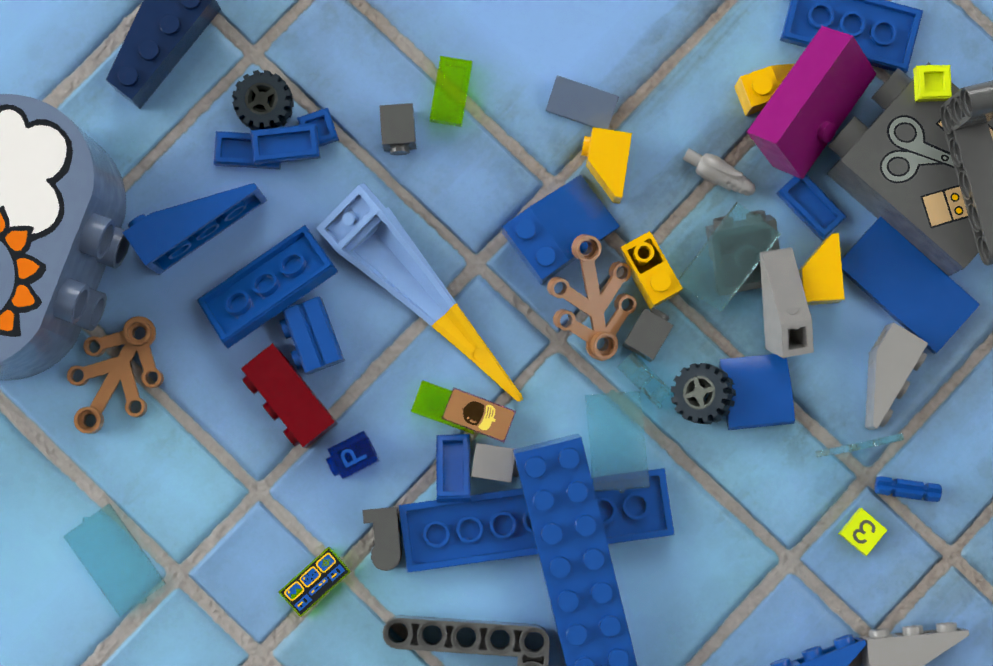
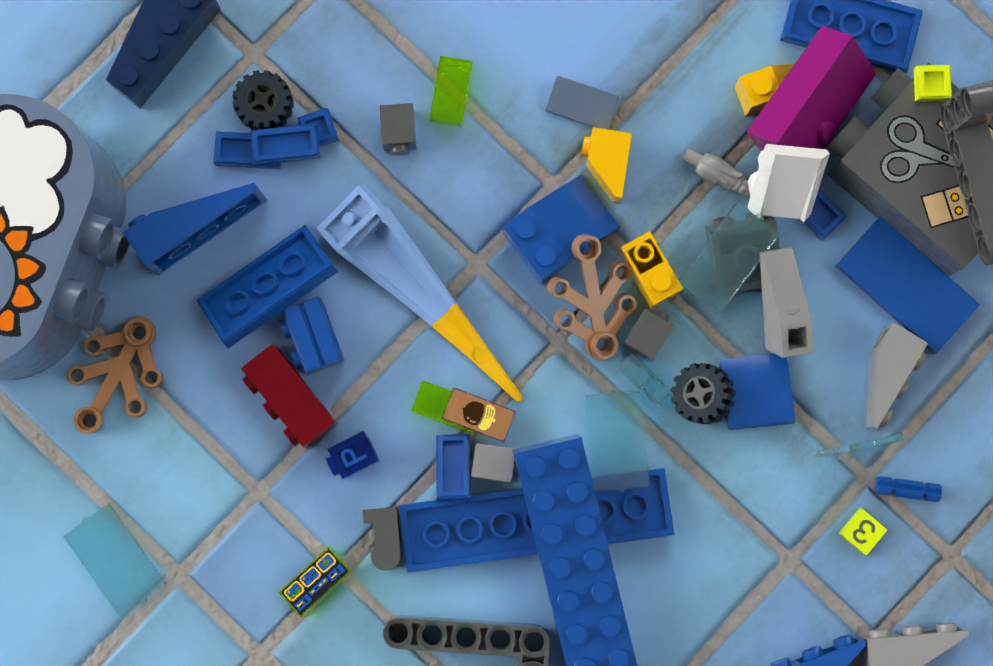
yellow slope [799,233,845,305] -> none
none -> white slope [747,144,830,223]

